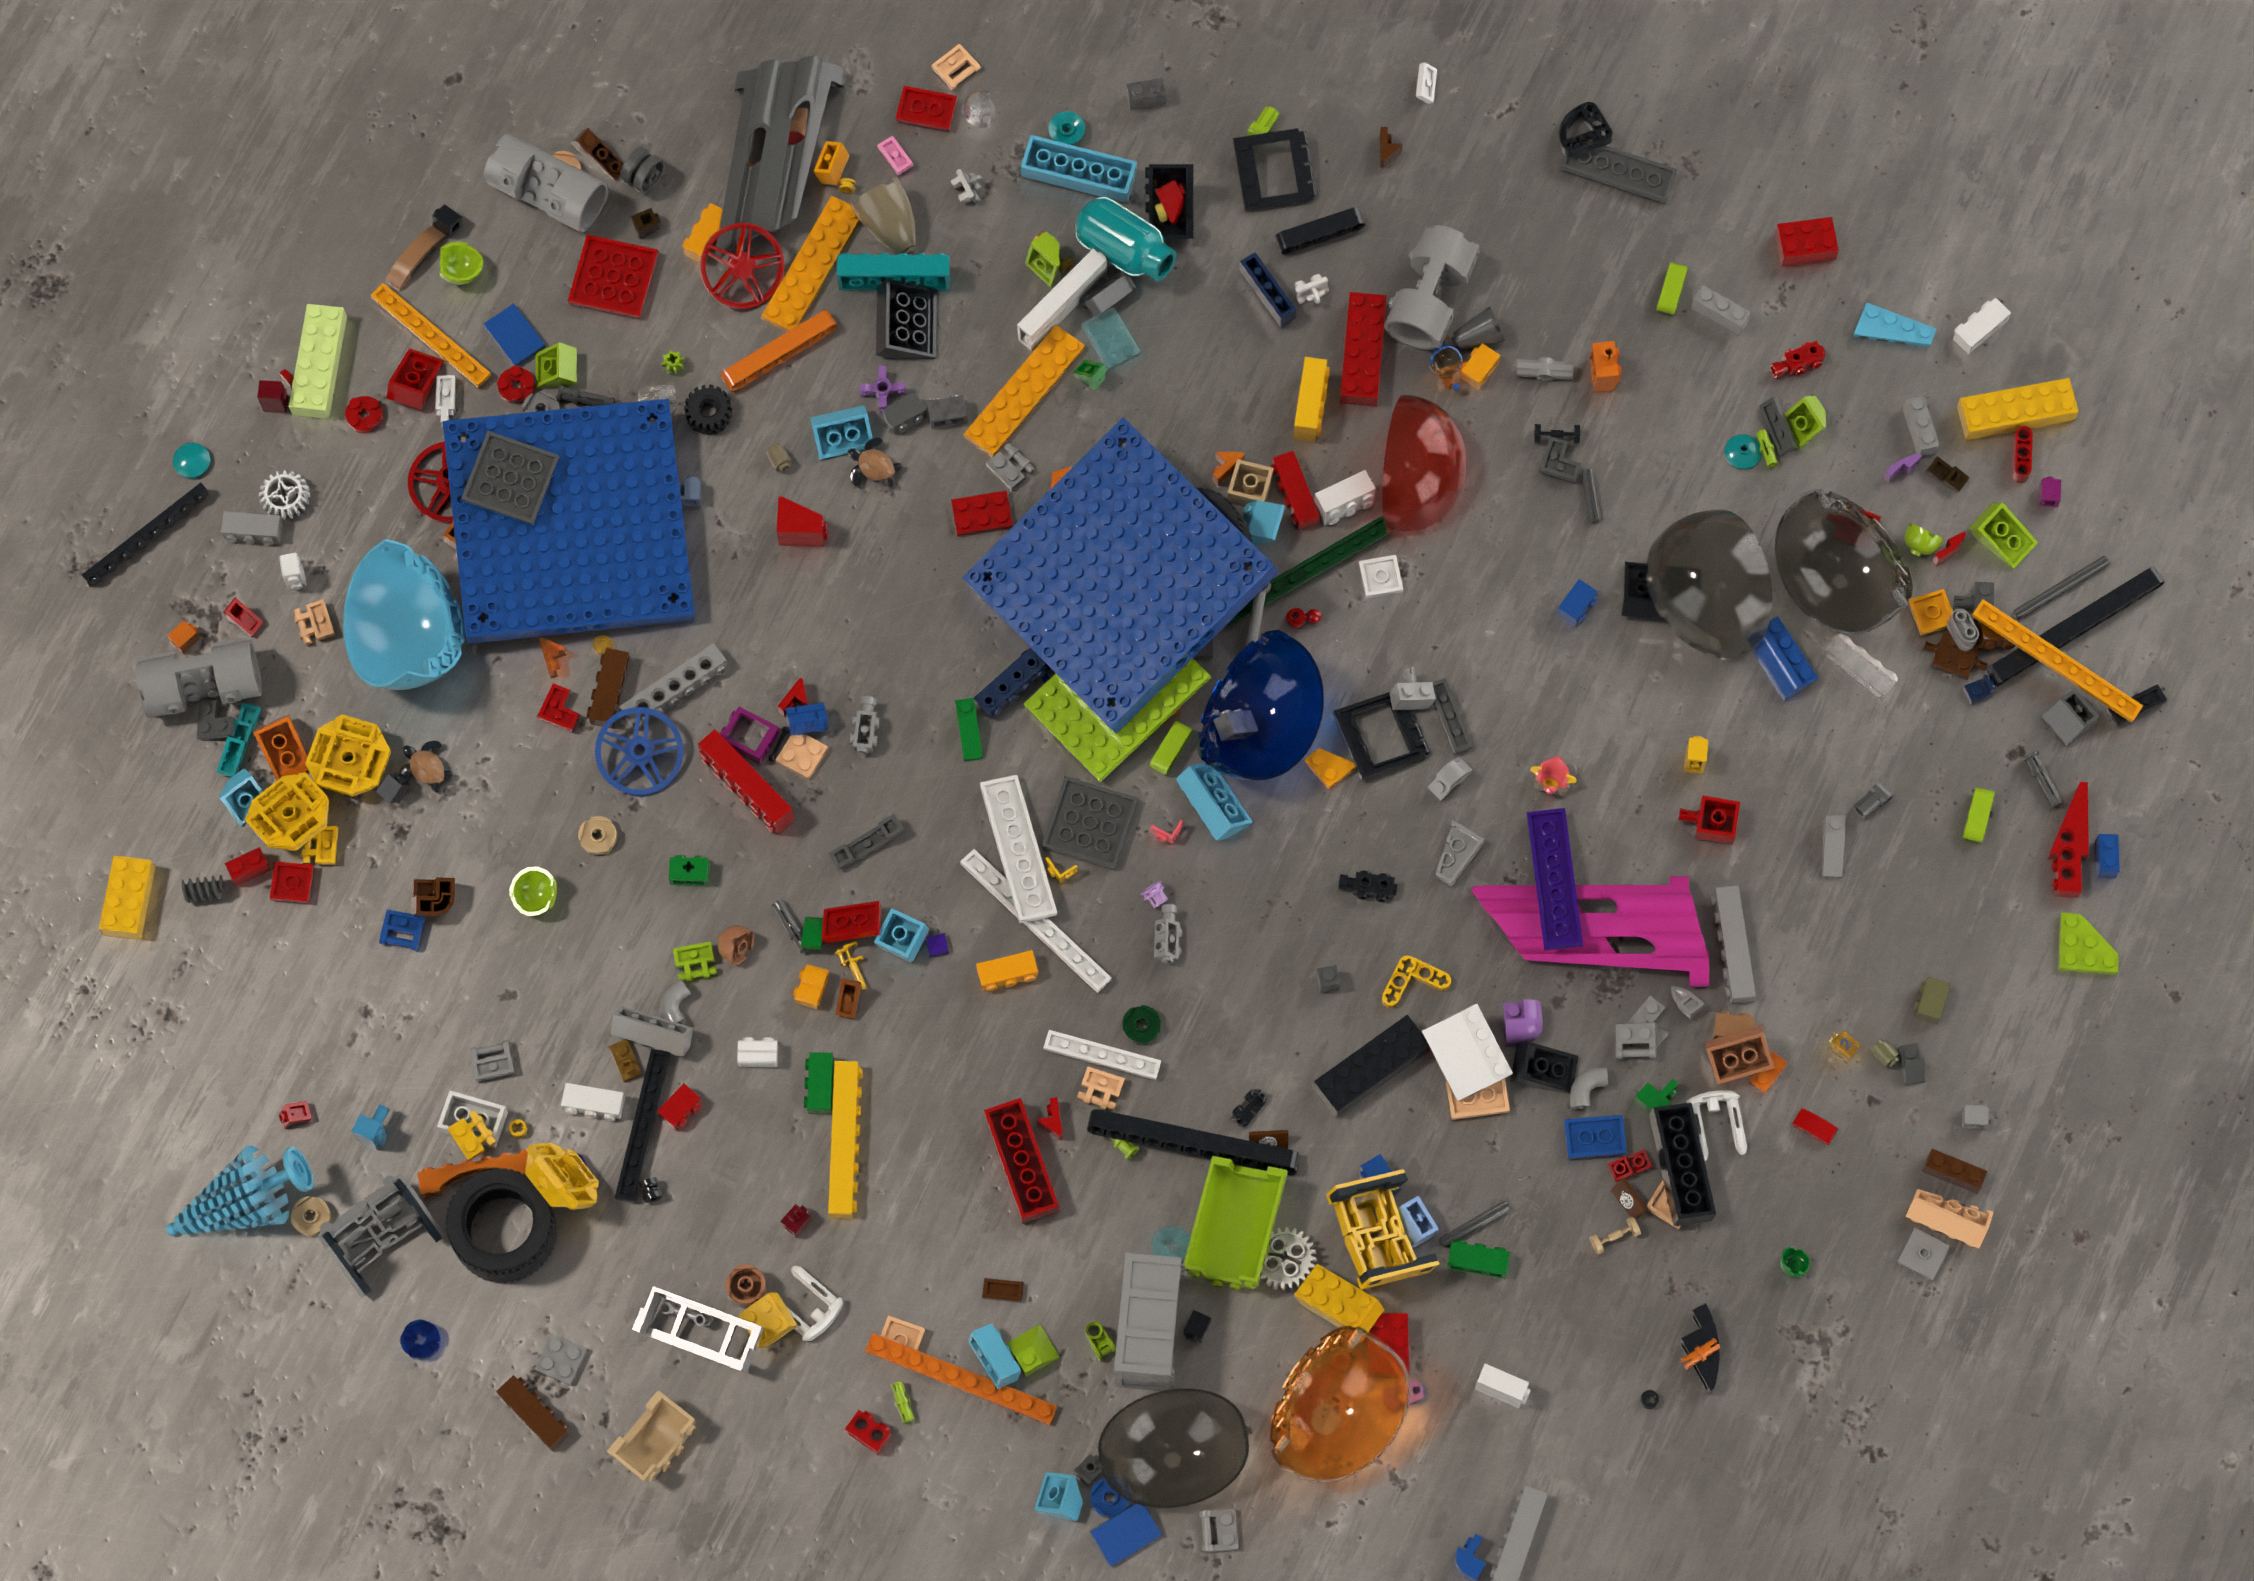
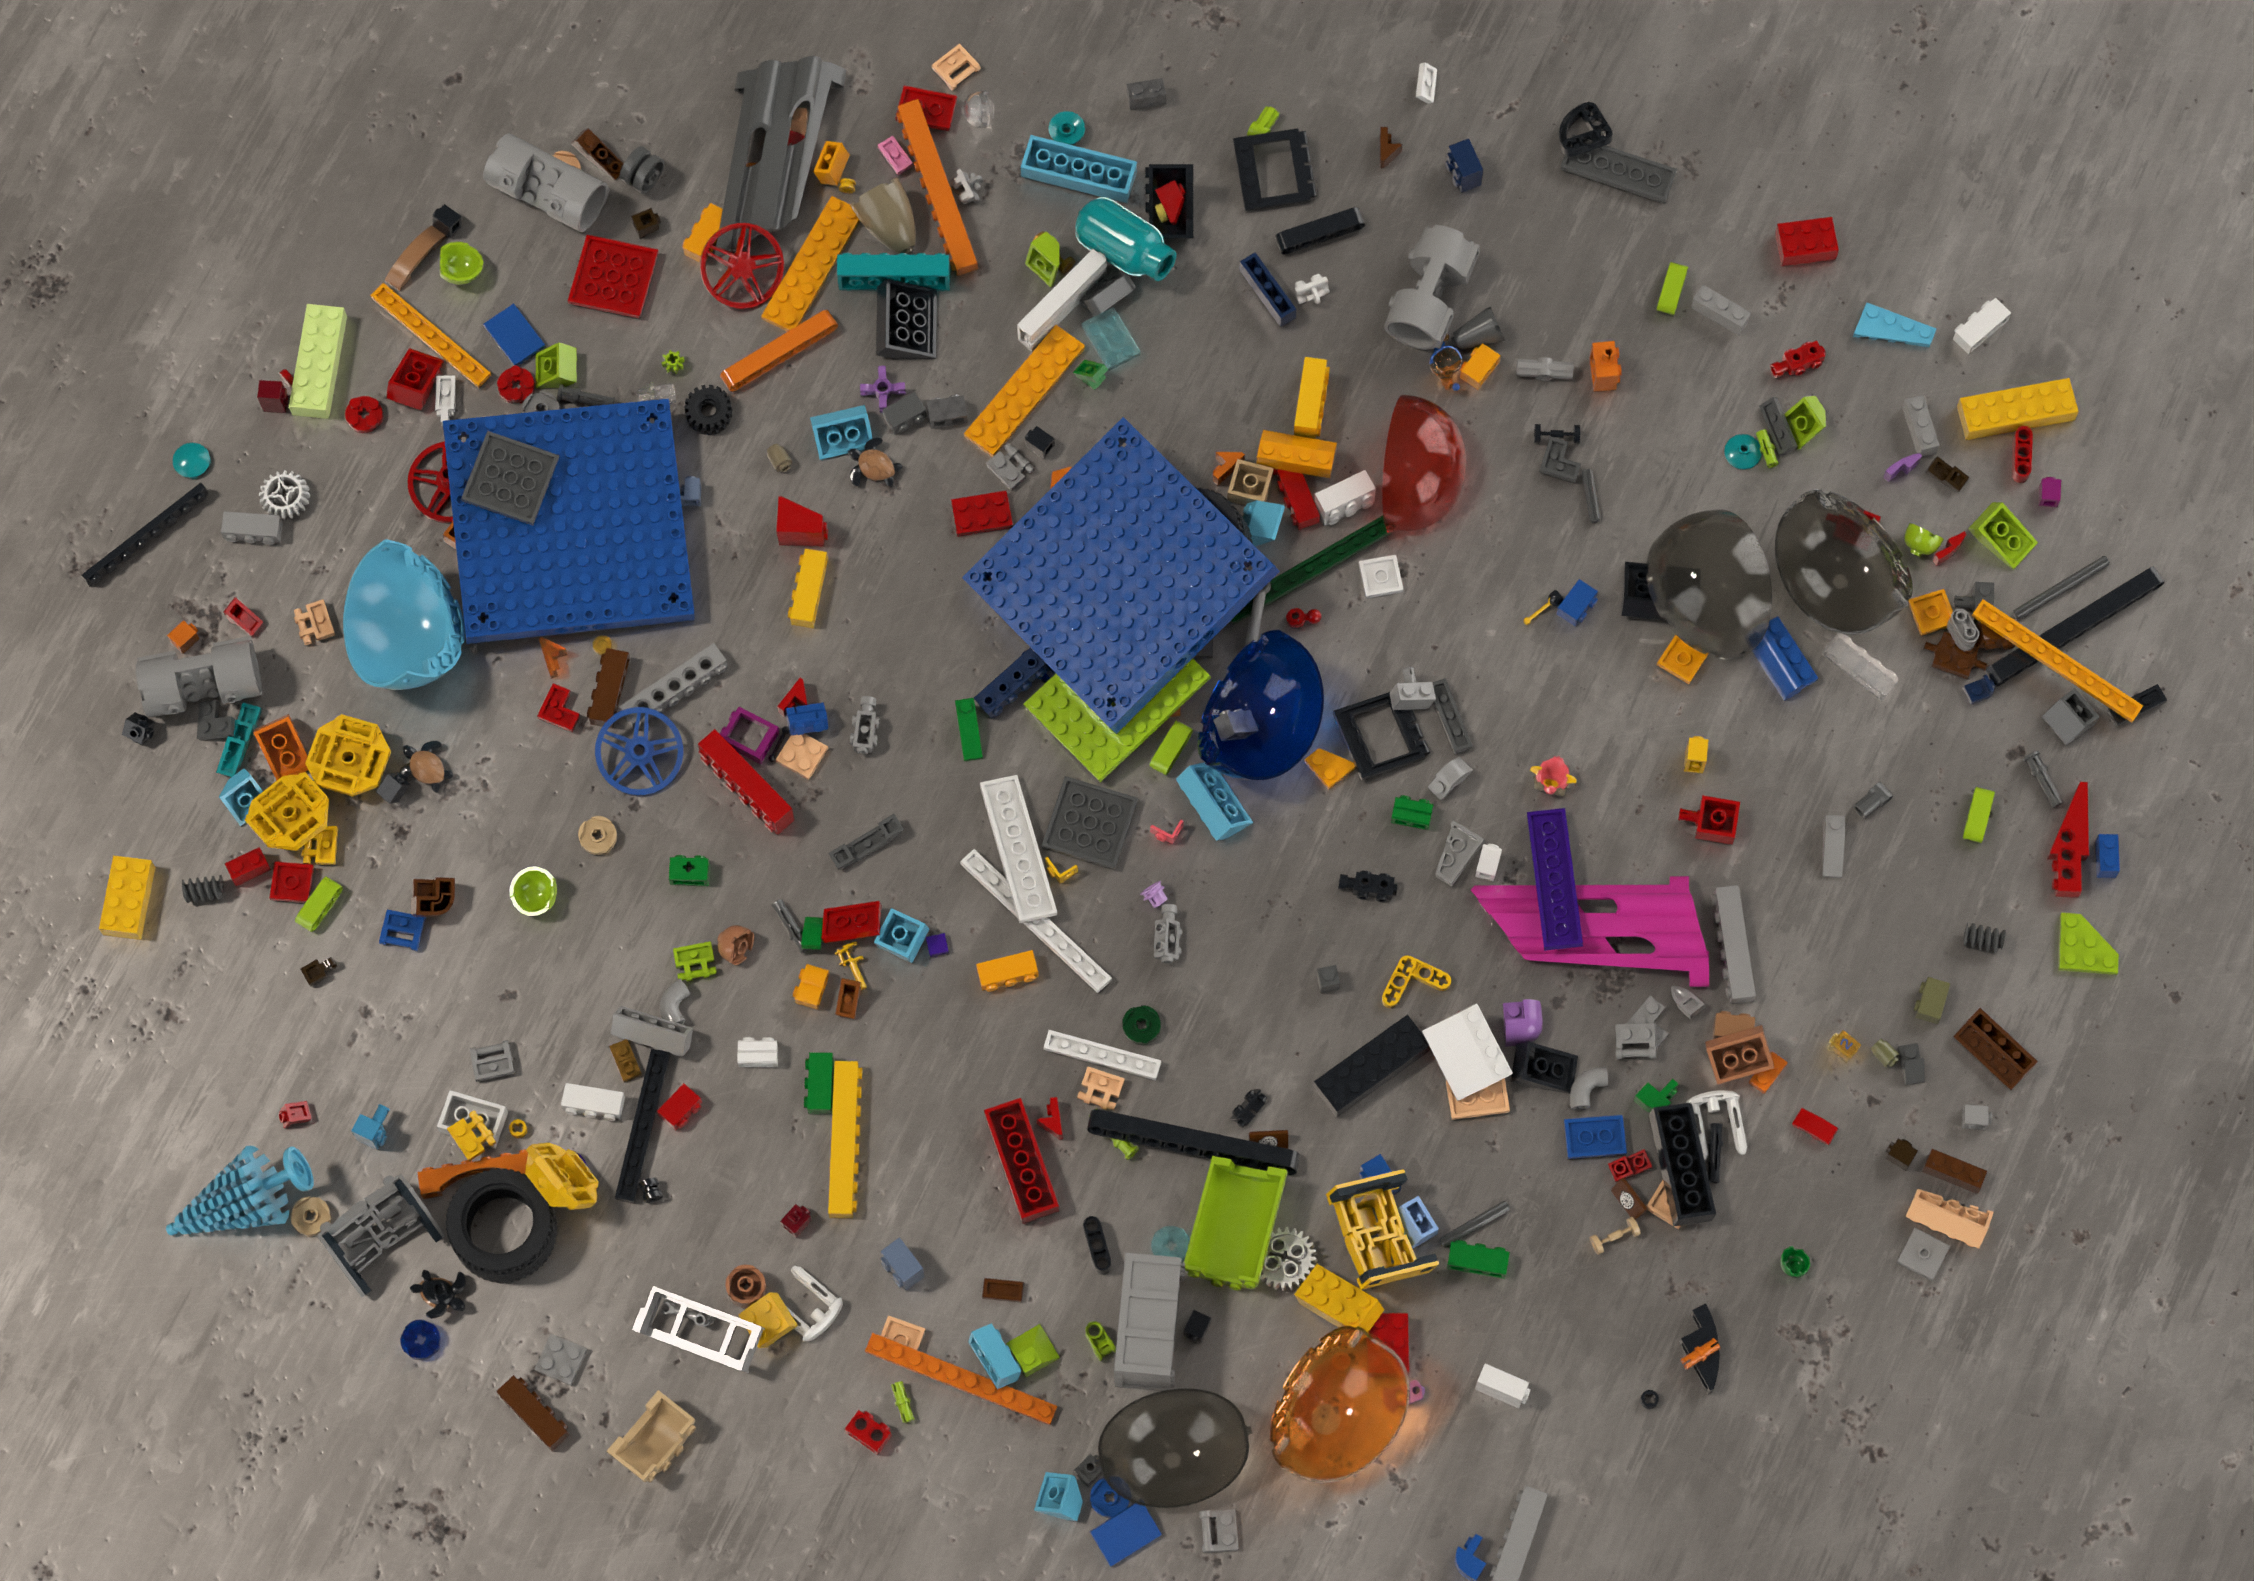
white brick [279,553,307,591] -> none
red brick [1340,292,1387,407] -> none
none -> black brick [122,712,155,744]
none -> lime beam [295,876,343,932]
none -> dark brown plate [300,957,338,987]
none -> black animal [410,1270,466,1319]
none -> yellow brick [788,548,828,629]
none -> sand blue brick [880,1237,925,1291]
none -> orange brick [895,99,978,276]
none -> black brick [1025,426,1055,459]
none -> black beam [1083,1216,1111,1275]
none -> light orange slope [1256,430,1337,478]
none -> green brick [1391,795,1433,830]
none -> dark blue brick [1445,138,1484,193]
none -> white slope [1475,843,1502,882]
none -> hinge [1523,590,1564,625]
none -> light orange plate [1657,633,1709,684]
none -> black pin [1708,1123,1724,1183]
none -> dark brown brick [1885,1138,1918,1171]
none -> reddish brown brick [1953,1008,2038,1091]
none -> dark grey piece [1963,922,2006,953]

